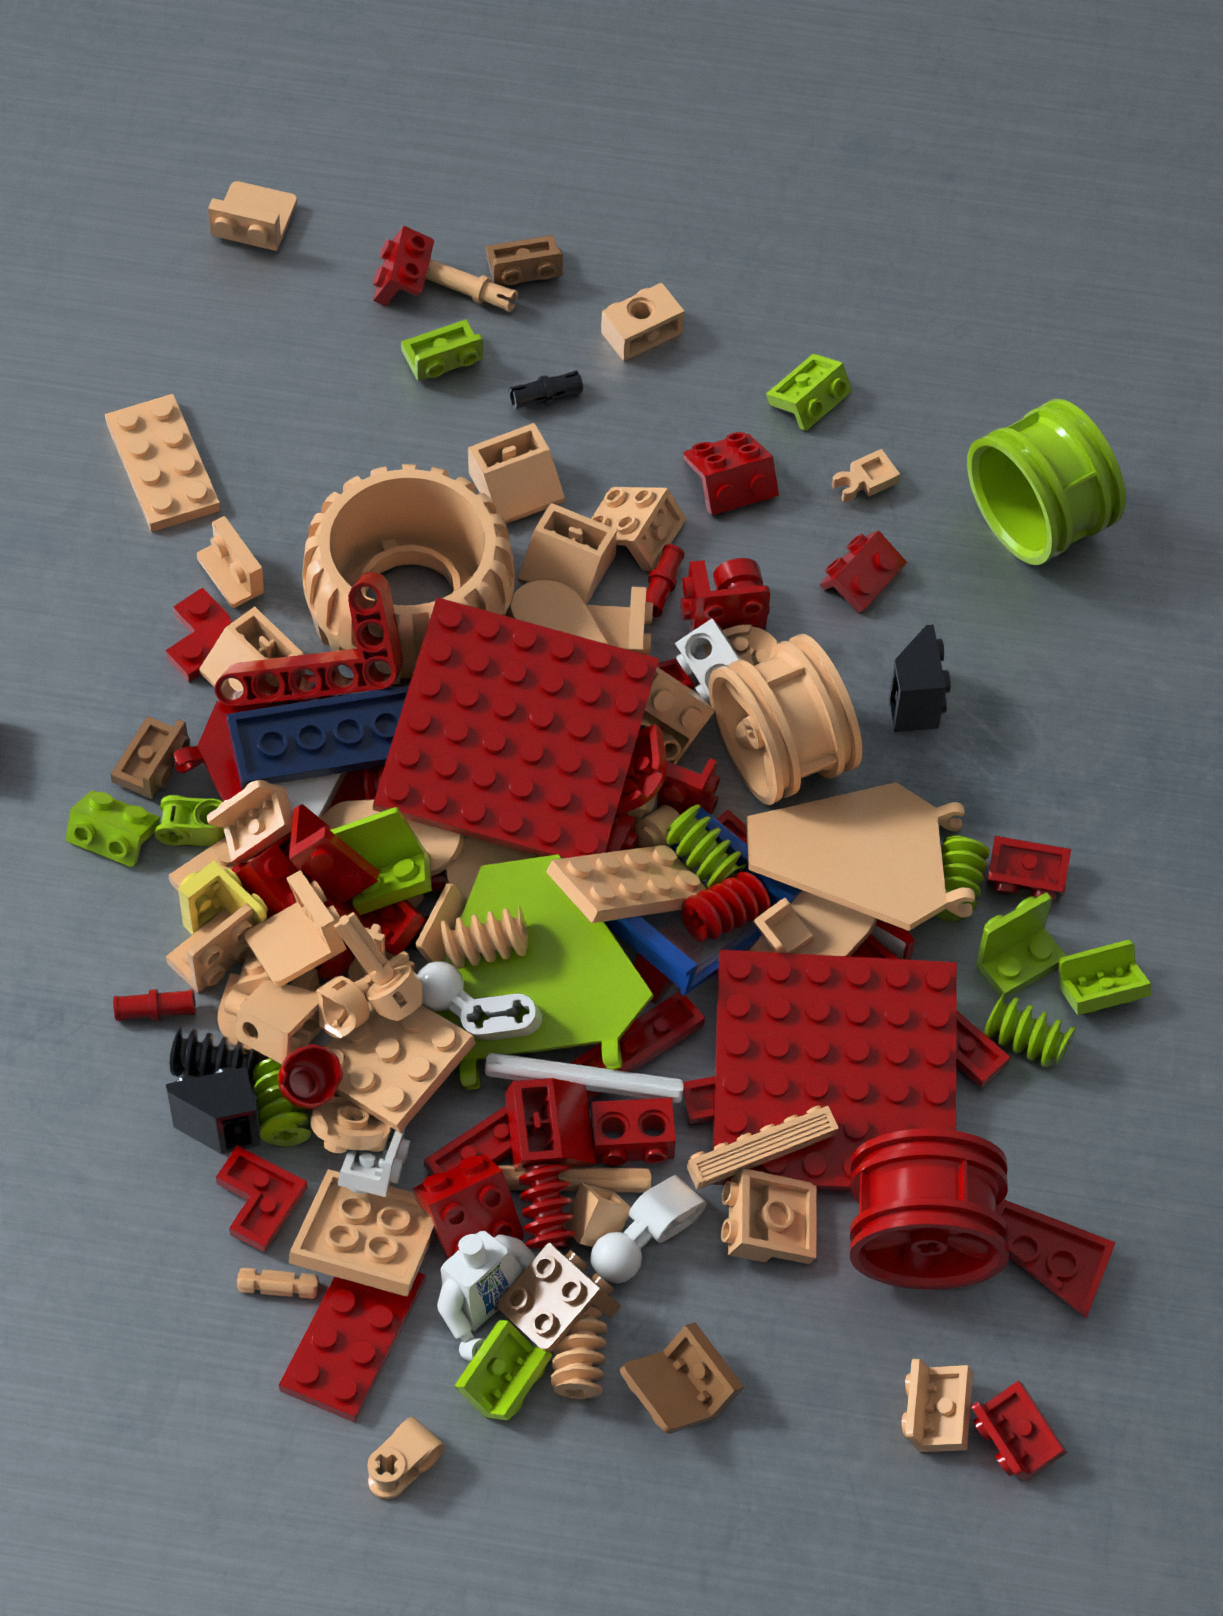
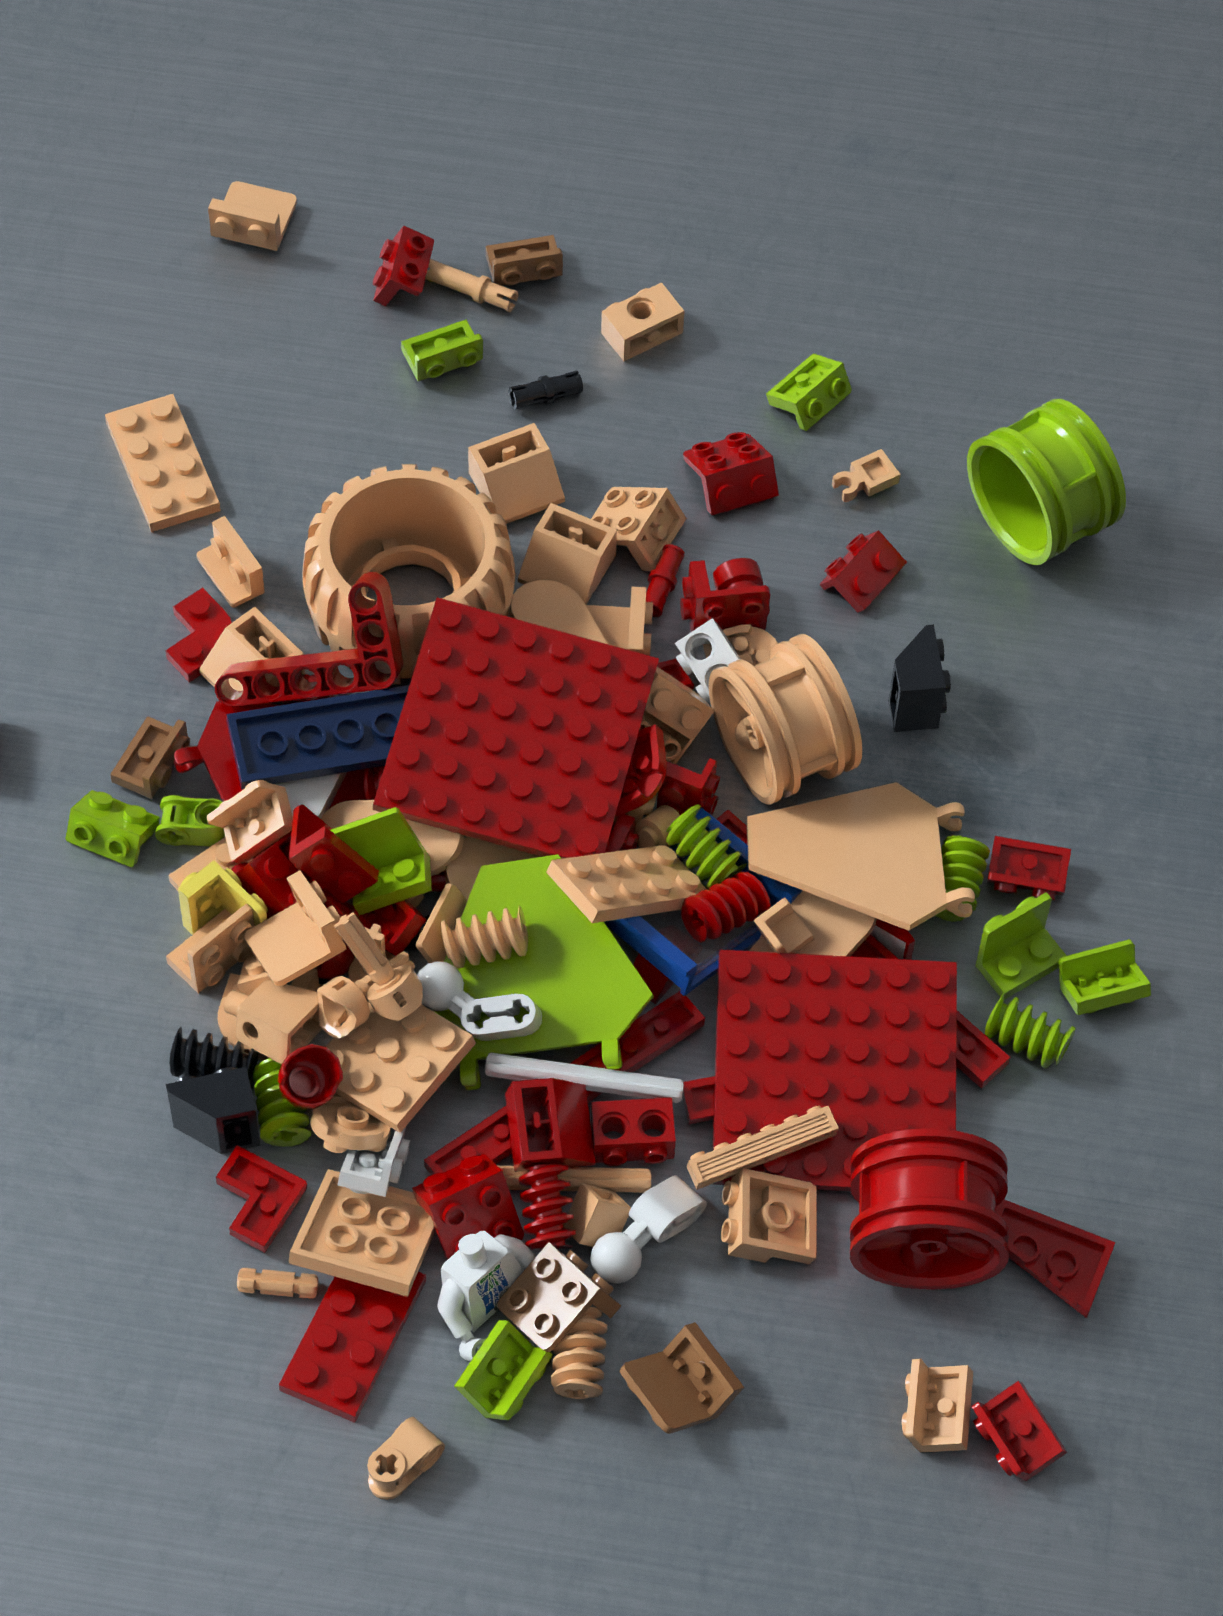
red pin [113,989,196,1021] -> none

